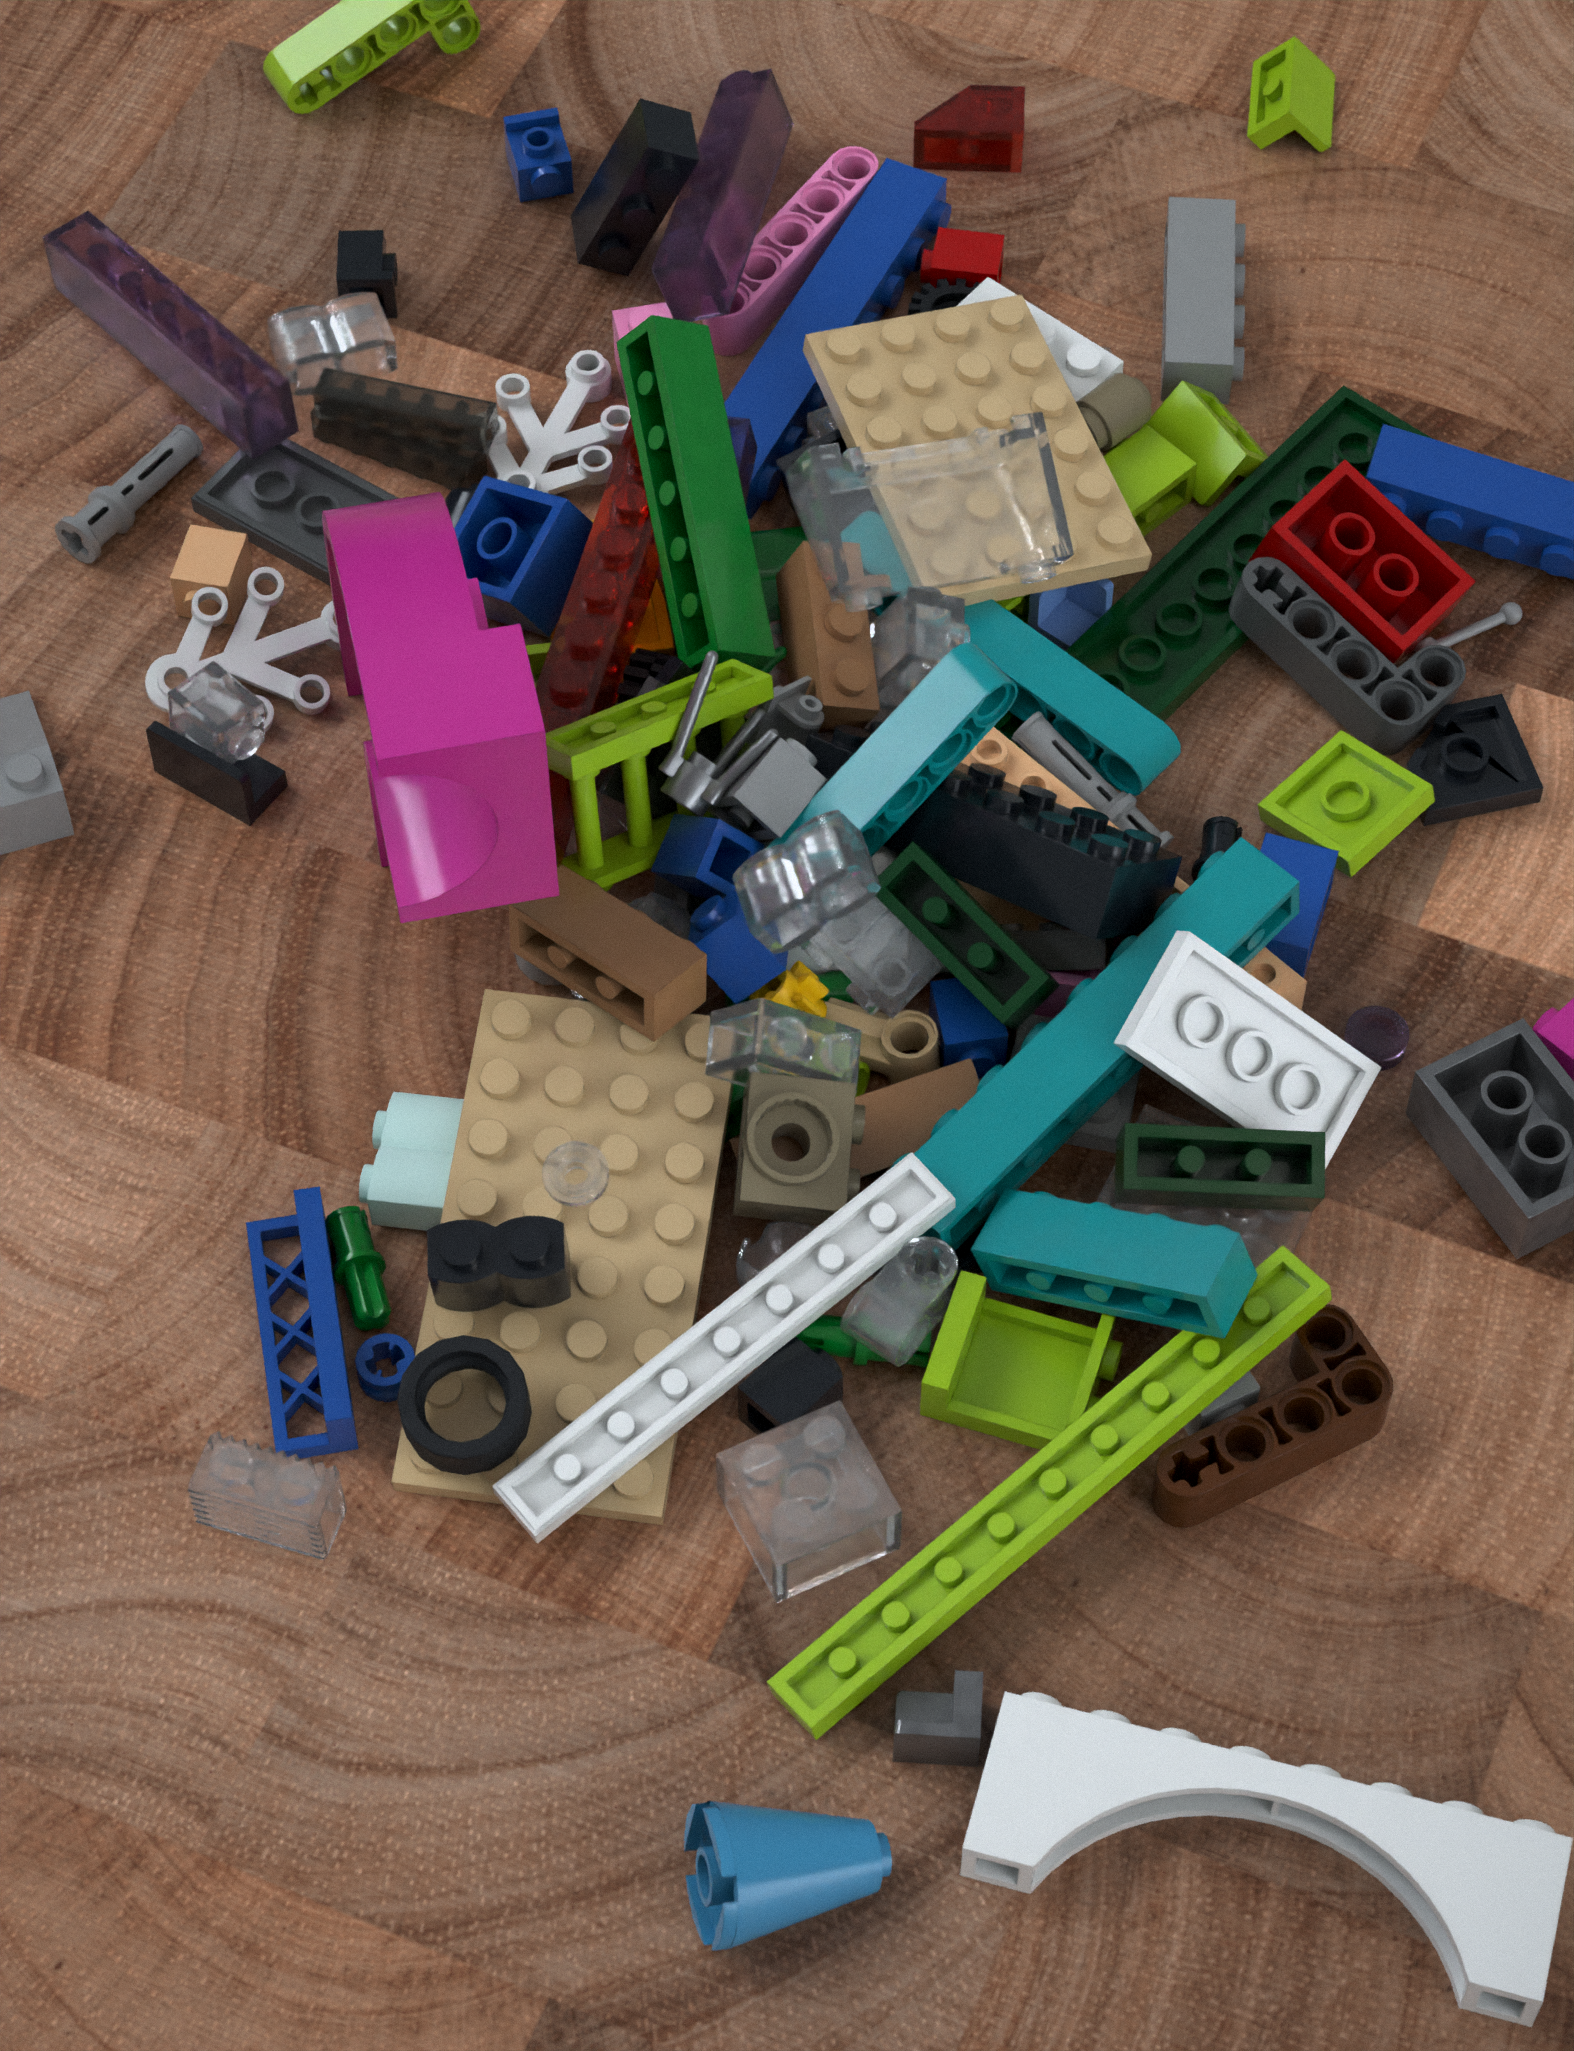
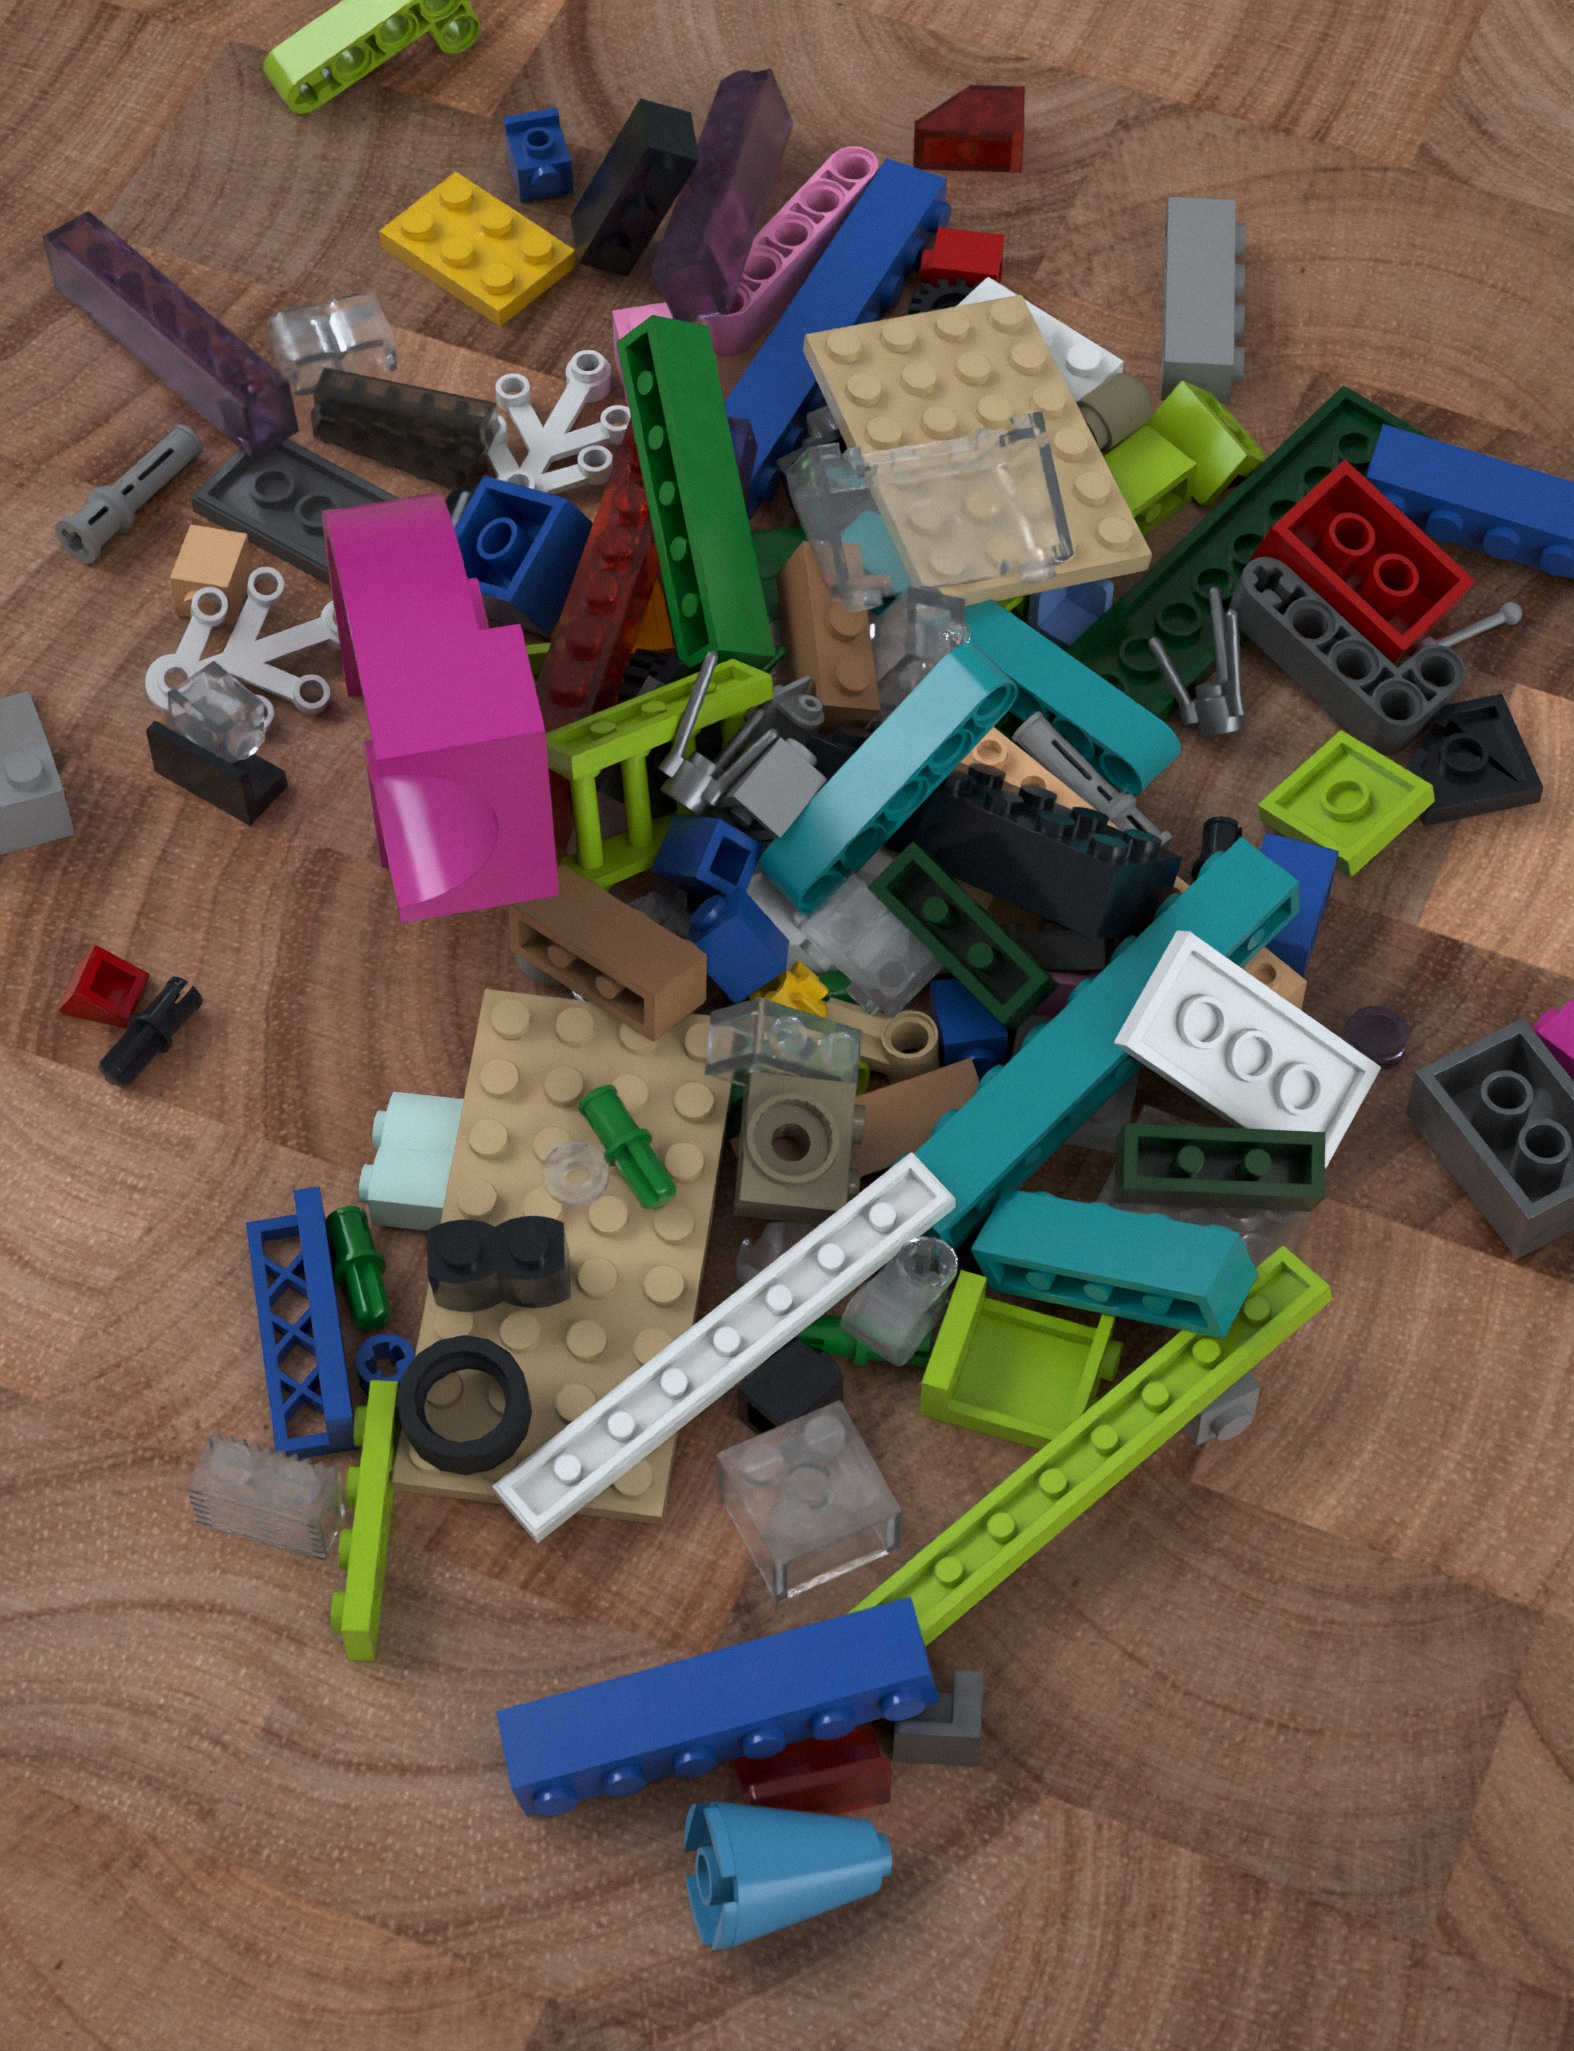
black brick [336,230,398,319] -> none
clear brick [732,809,881,954] -> none
white arch [960,1691,1573,2027] -> none
reddish brown beam [1151,1304,1393,1528] -> none
lime panel [1247,36,1335,153] -> none
none -> red slope [58,945,150,1028]
none -> black axle [98,977,203,1089]
none -> lime plate [331,1380,402,1661]
none -> yellow plate [379,172,577,327]
none -> blue brick [496,1597,940,1816]
none -> green axle [578,1085,676,1210]
none -> clear red panel [735,1727,892,1815]
none -> flat silver plant [1148,587,1247,737]

